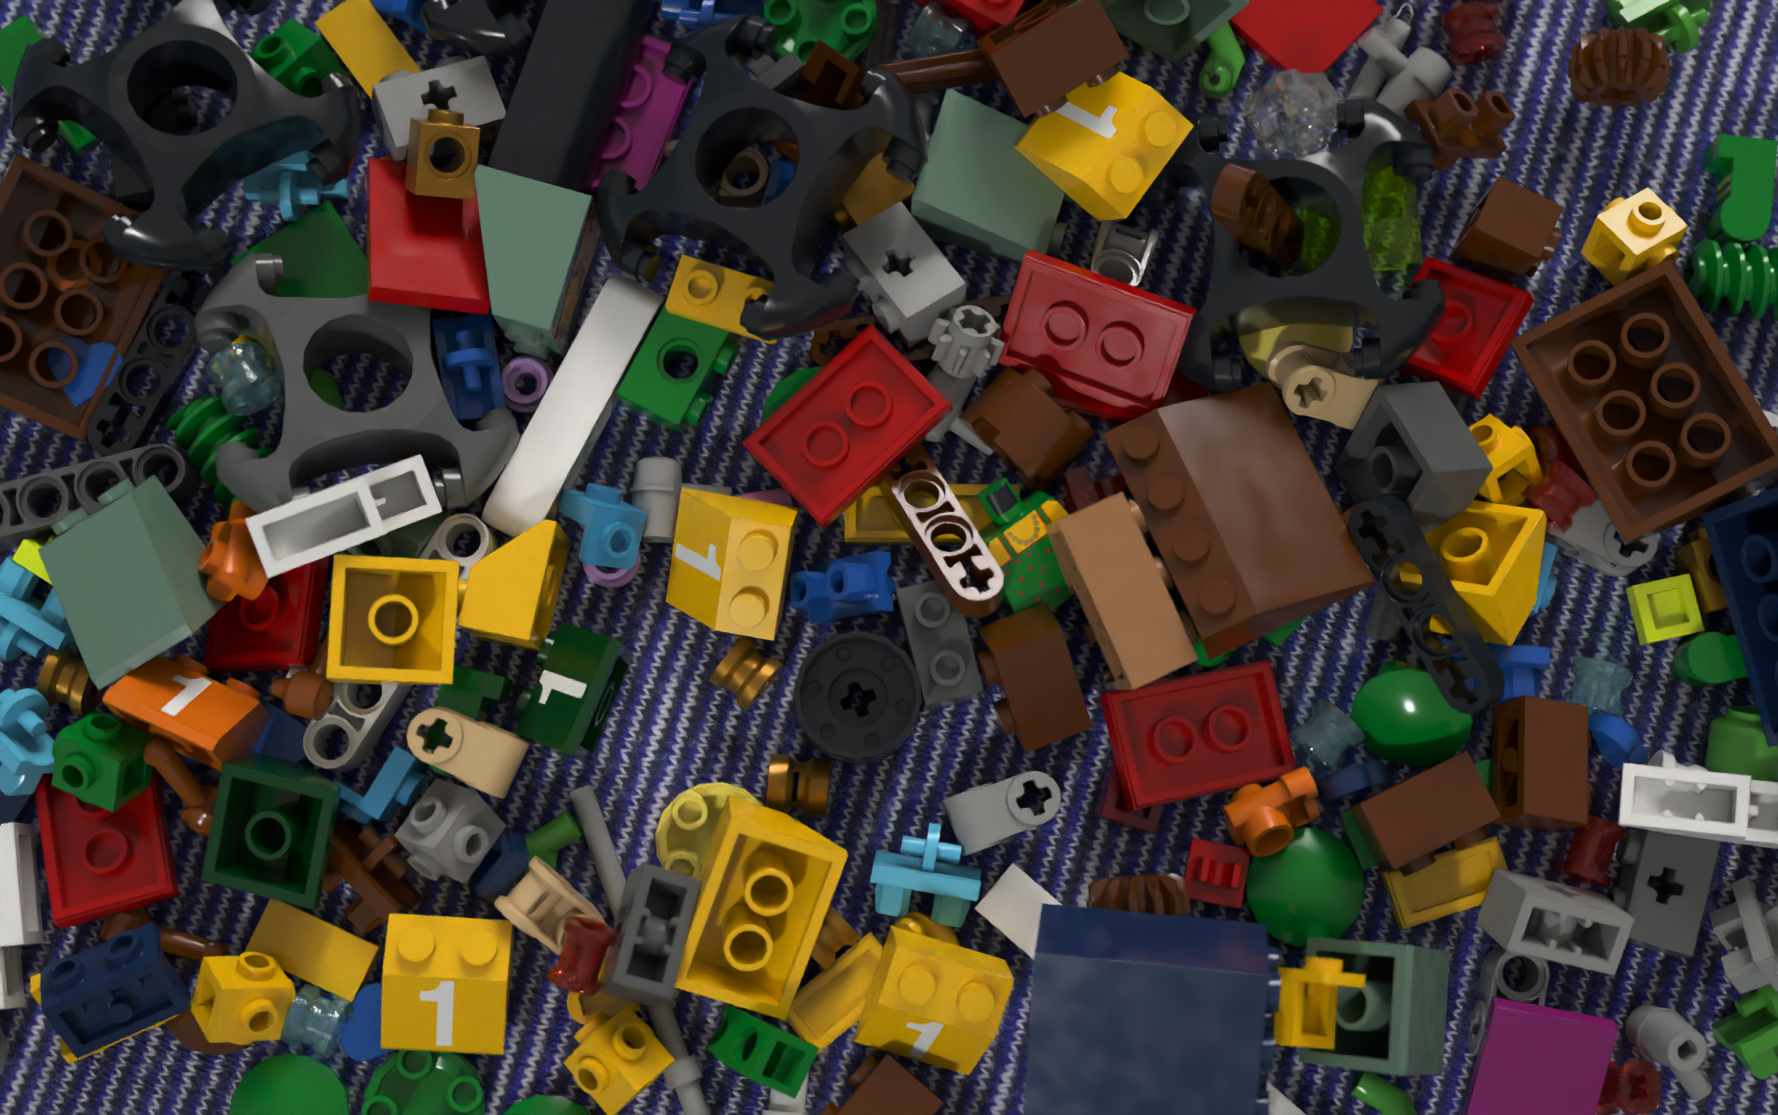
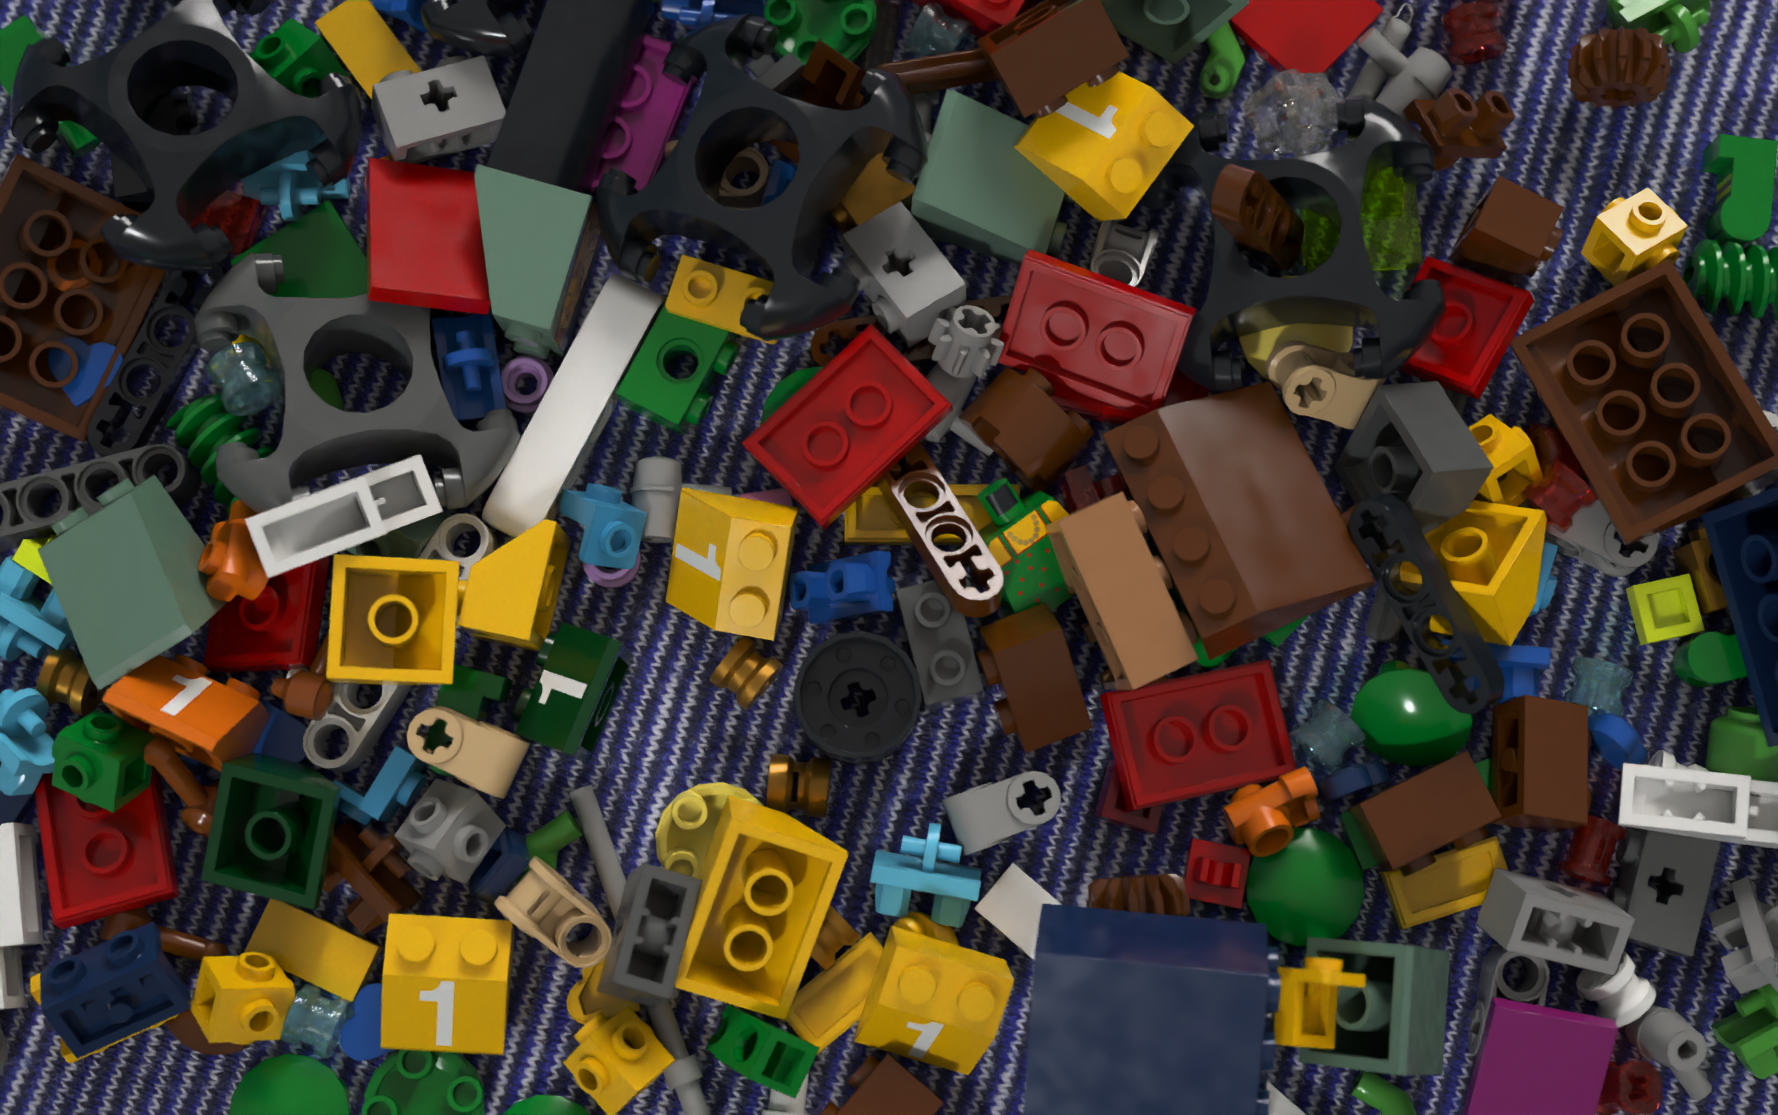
pearl gold brick [405,109,480,200] -> none
clear red bush [546,916,619,996] -> none
none -> clear red tile [190,190,265,256]
none -> white wheel [1576,951,1656,1027]

